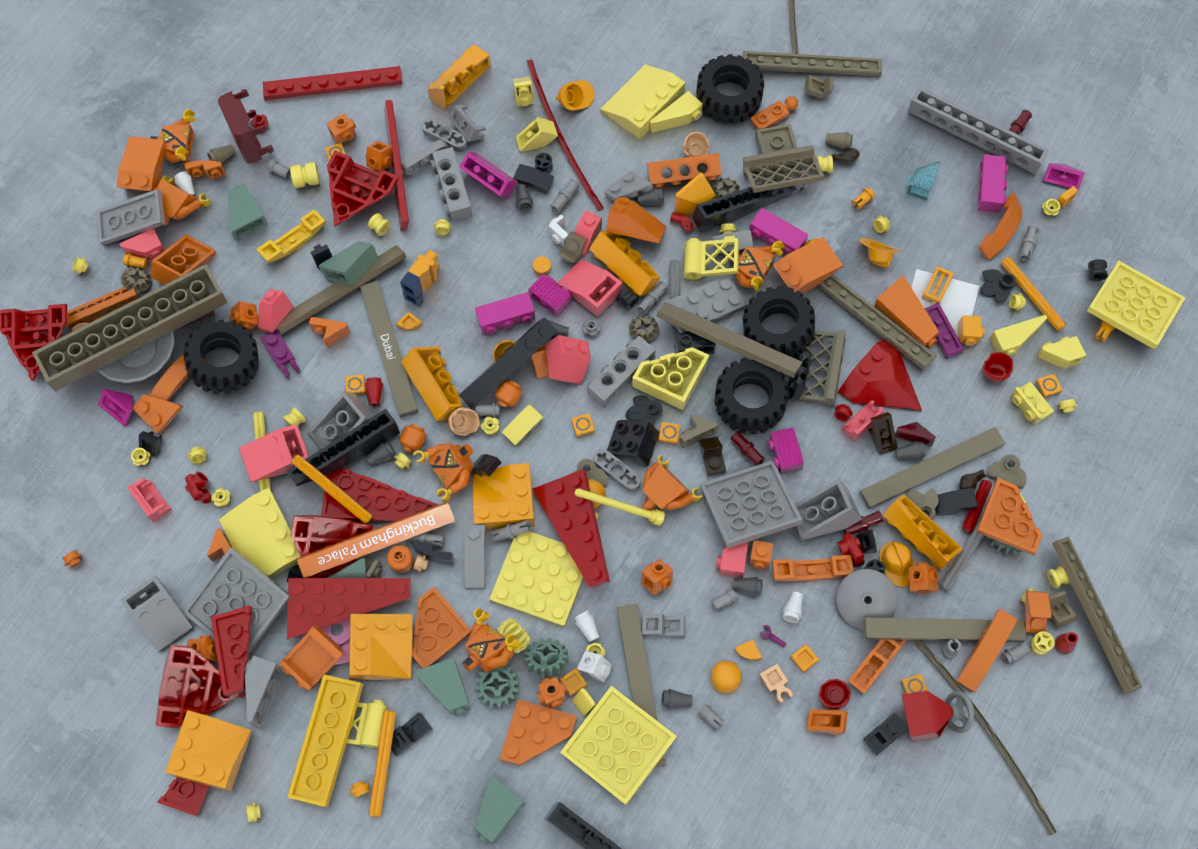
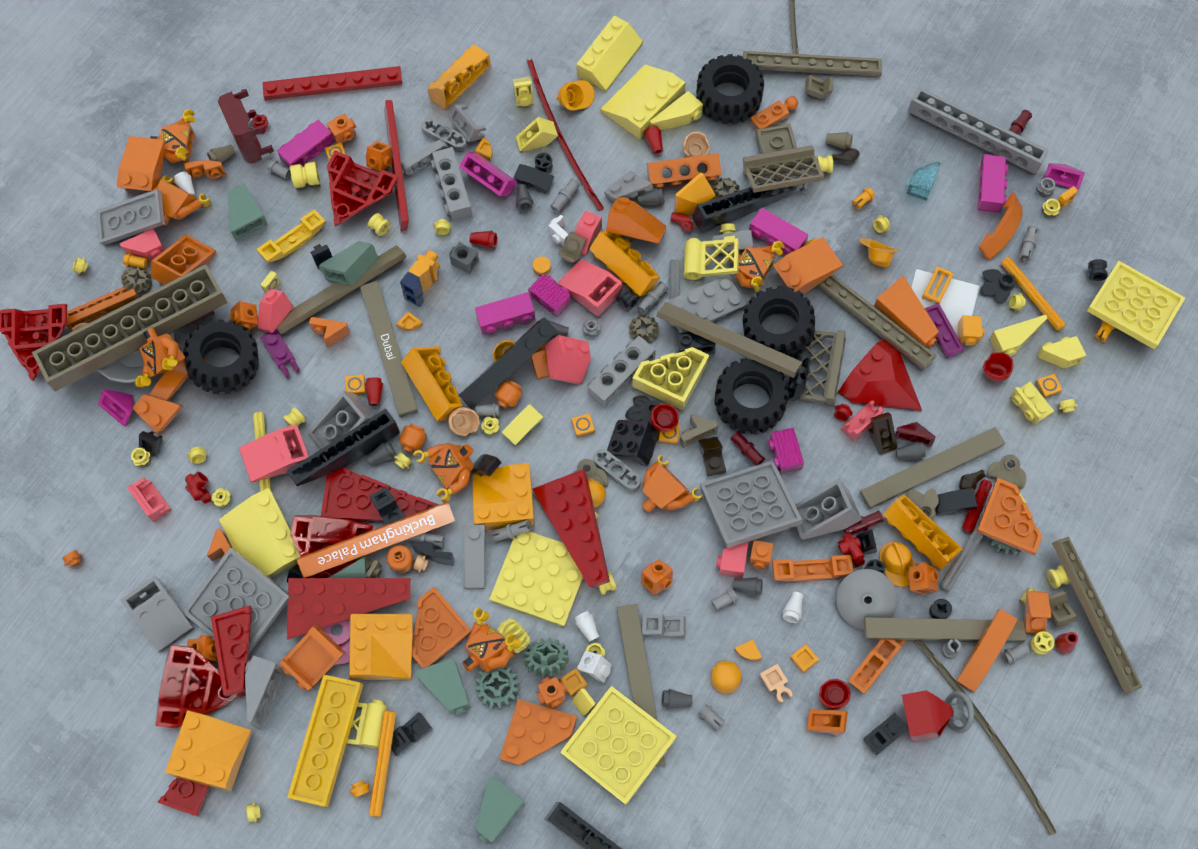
light orange axle [291,455,372,524] -> none
light yellow piece [575,489,665,526] -> none
magenta hand [760,625,786,647] -> none
light orange tile [901,674,928,694] -> none
none -> orange torso [135,328,185,388]
none -> light yellow tile [261,271,280,293]
none -> dark pink brick [277,119,335,168]
none -> black slope [369,487,405,525]
none -> dark grey brick [449,242,479,274]
none -> red cone [469,230,498,249]
none -> light orange tile [475,138,493,161]
none -> light yellow slope [576,15,643,92]
none -> light yellow wheel [597,571,617,595]
none -> red cone [644,126,663,154]
none -> red hair [650,404,679,433]
none -> black wheel [929,598,952,619]
none -> light grey plate [1037,178,1056,195]

